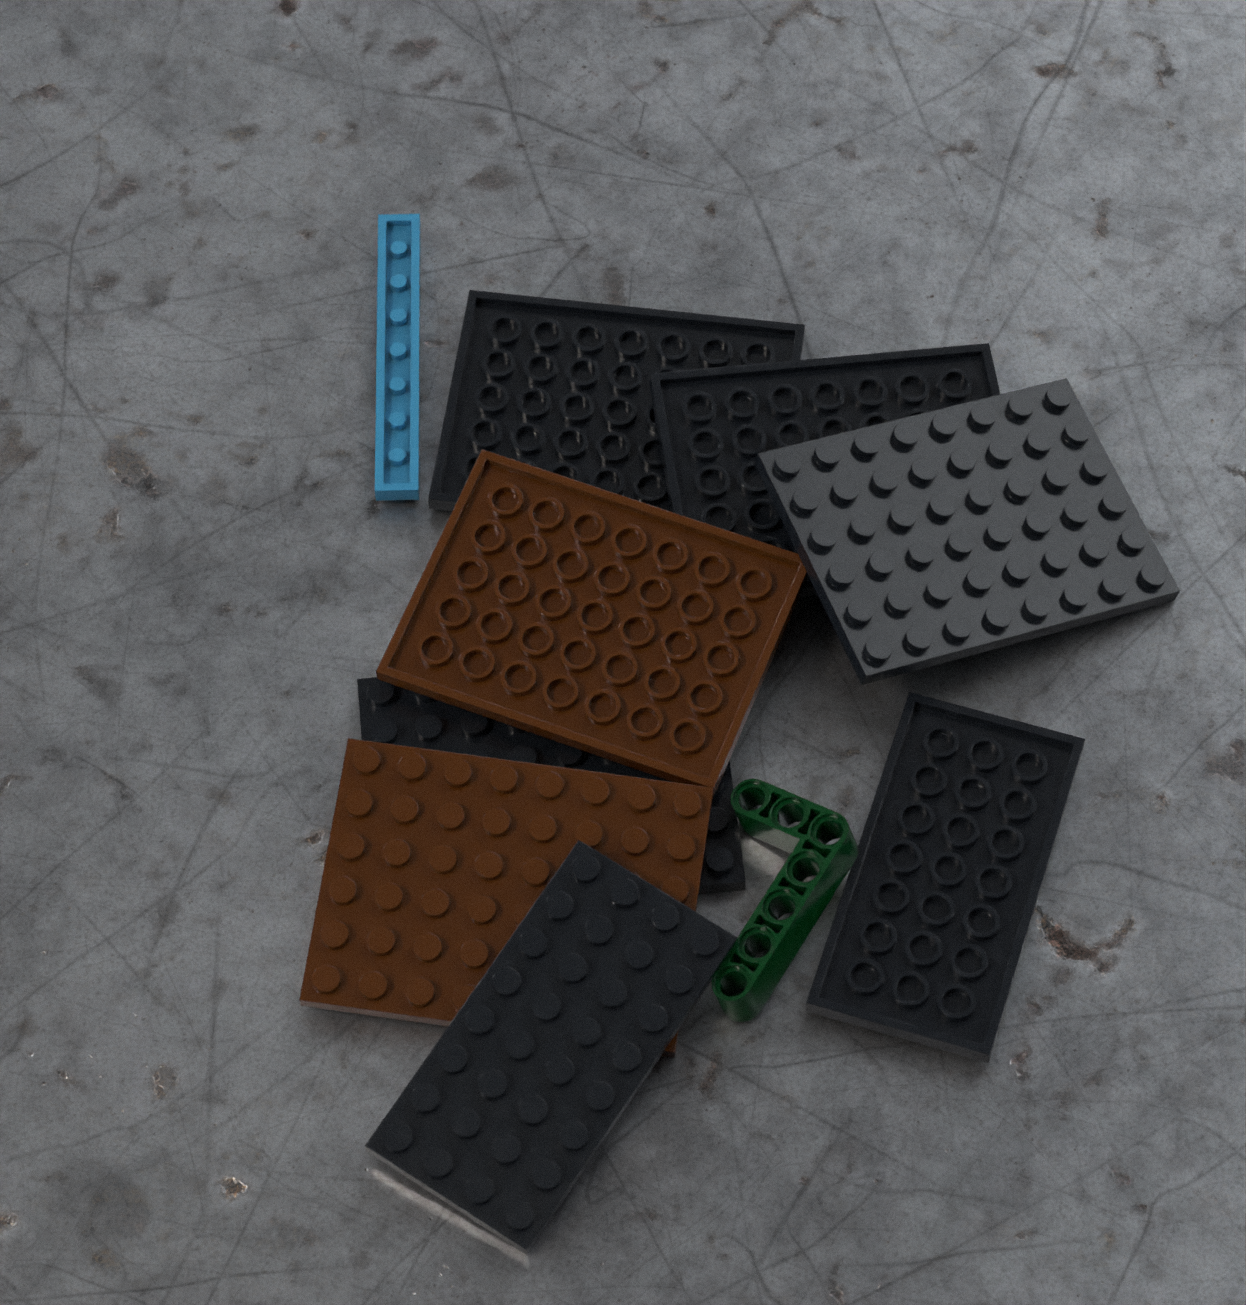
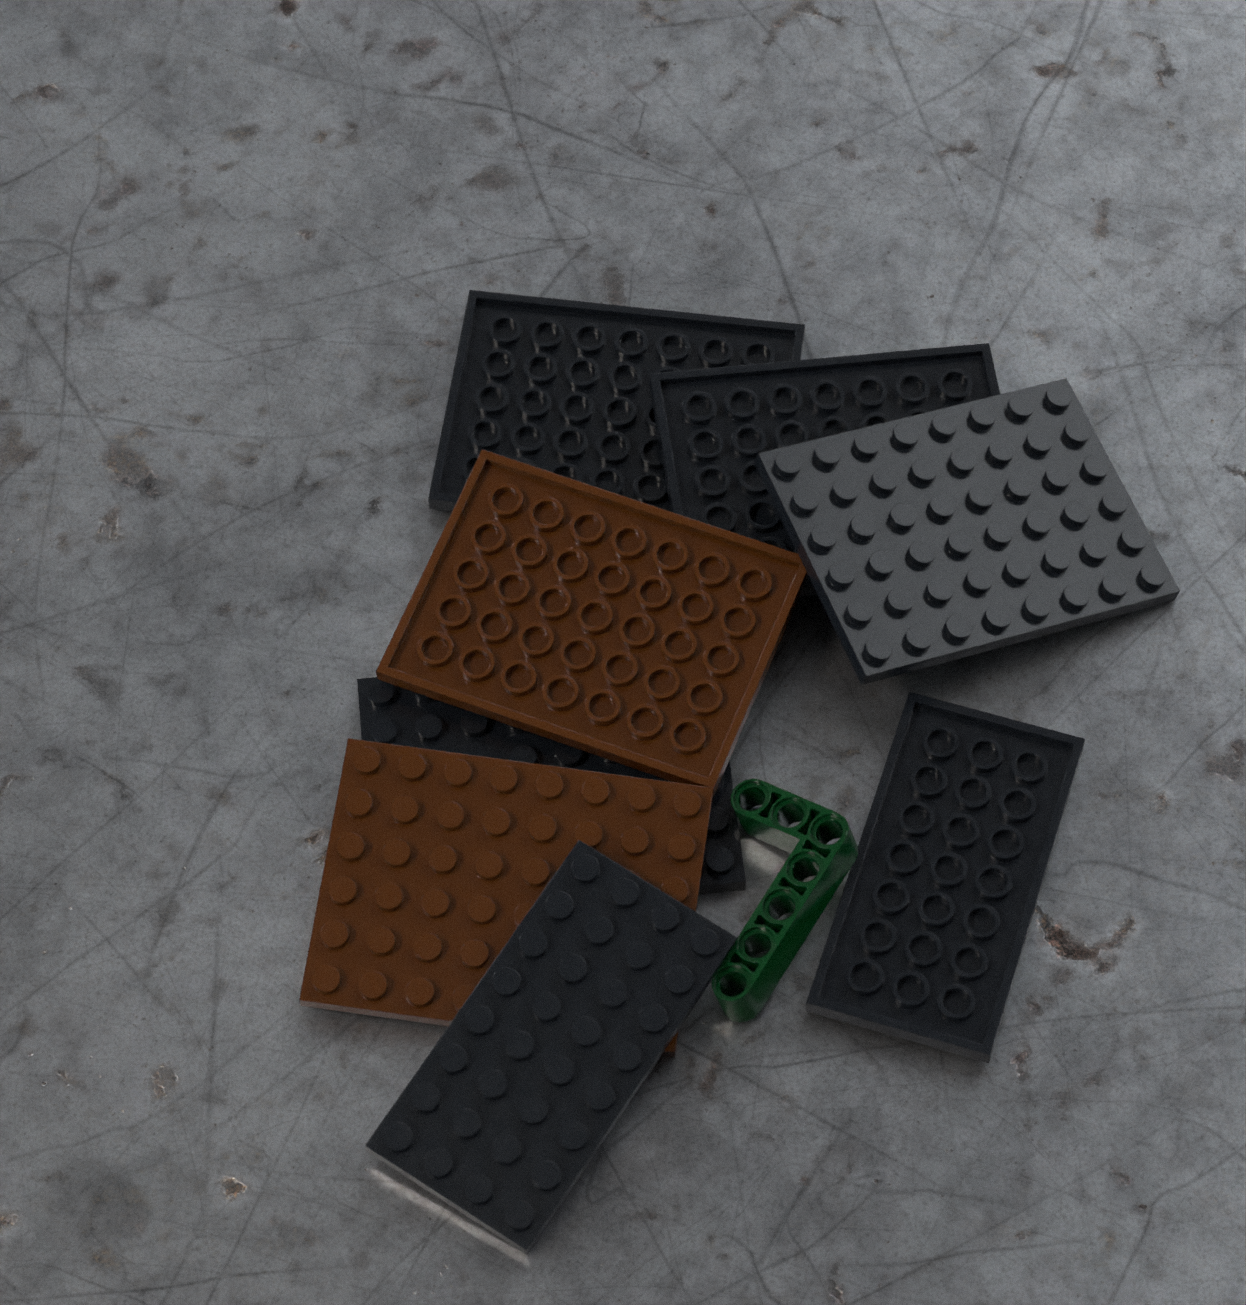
dark azure plate [375,214,421,501] -> none

